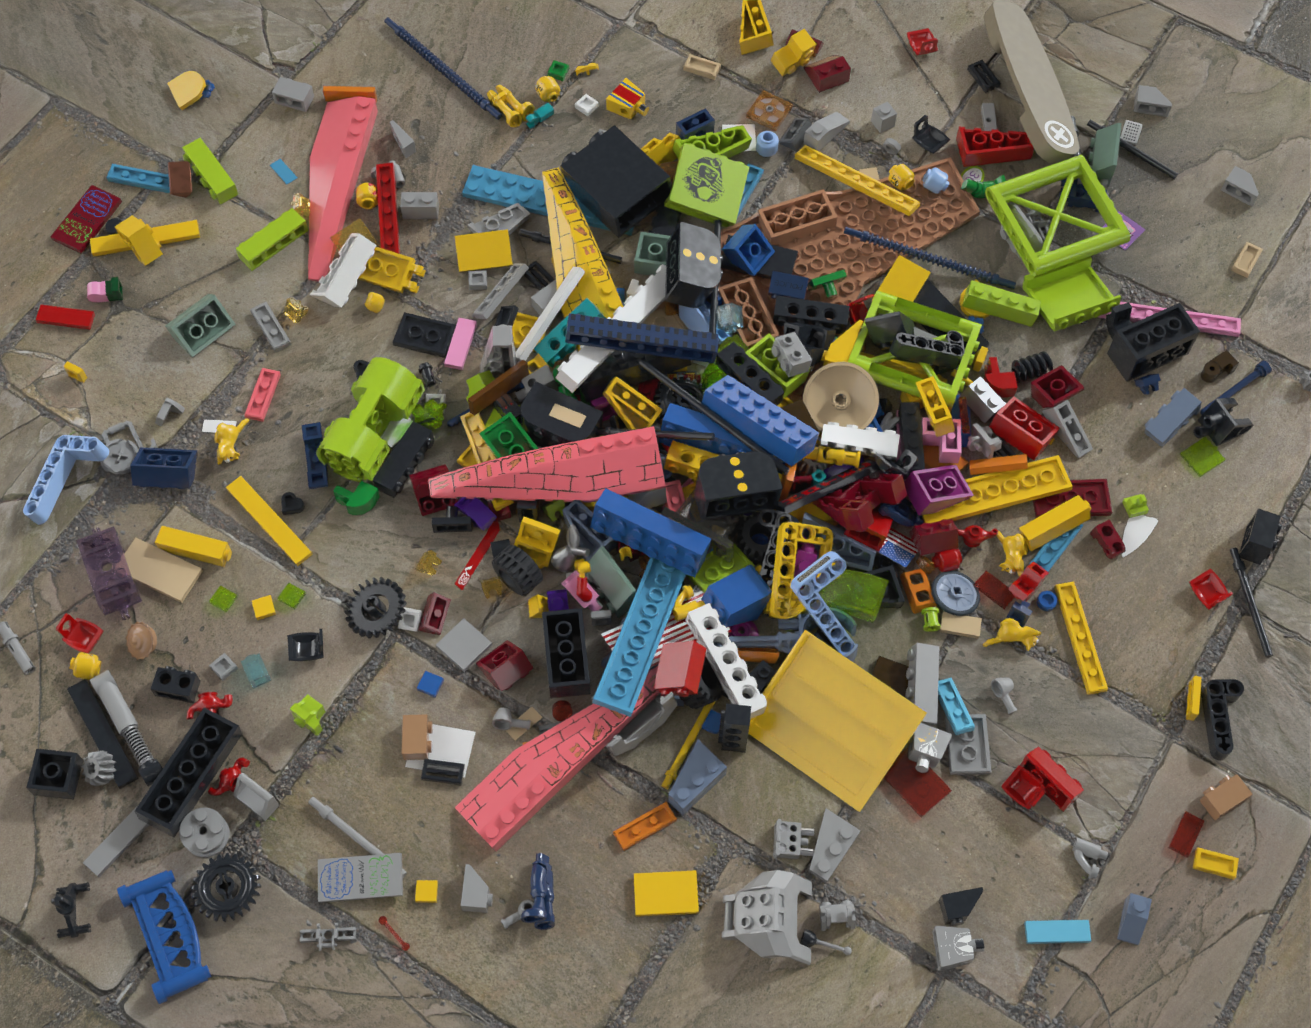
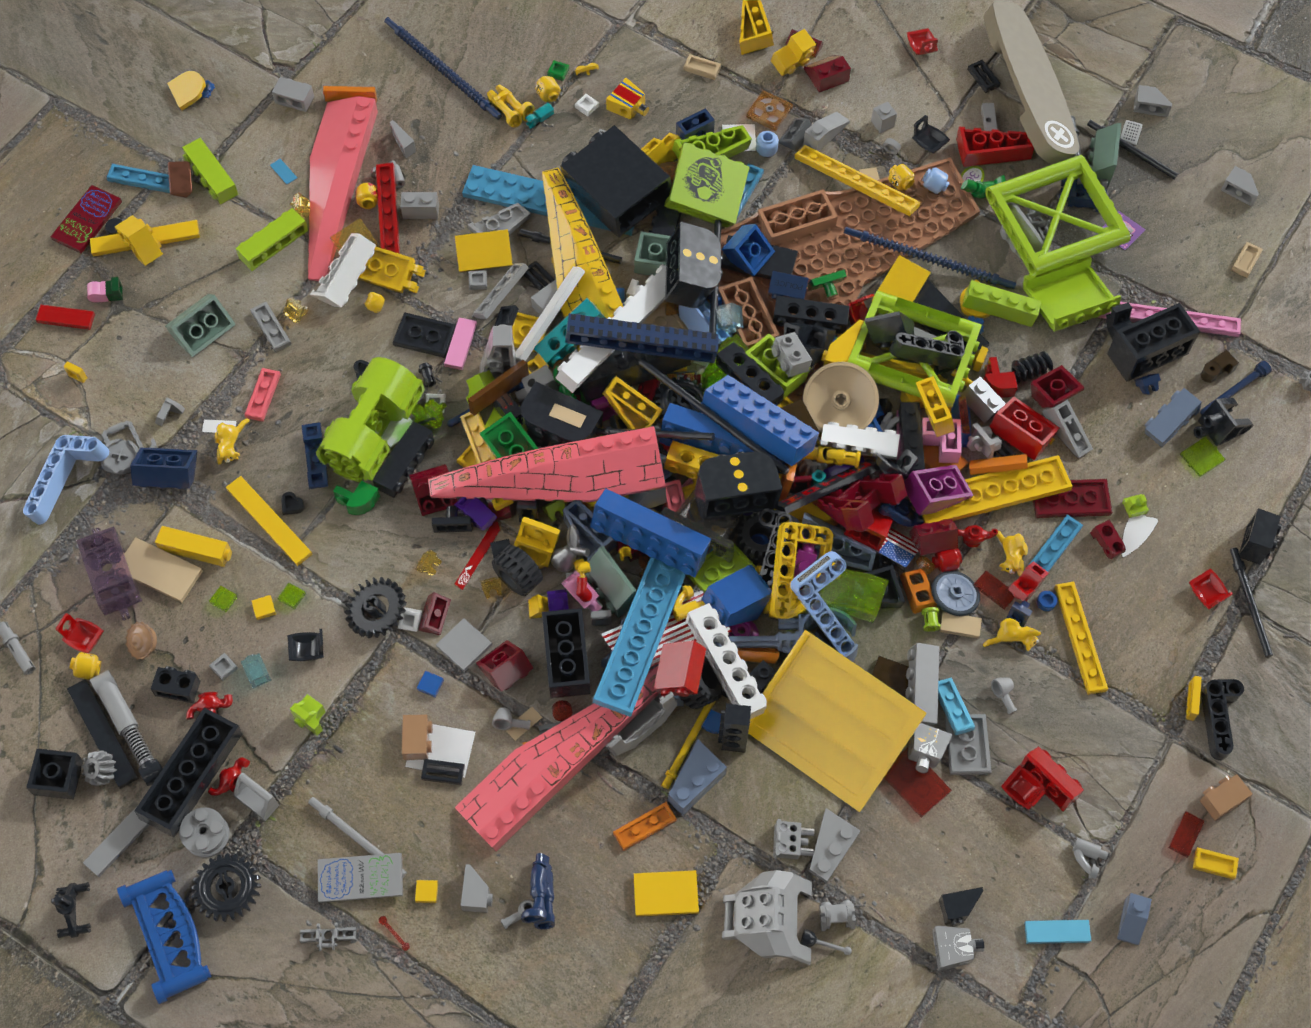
yellow brick [1019,495,1091,551] -> none

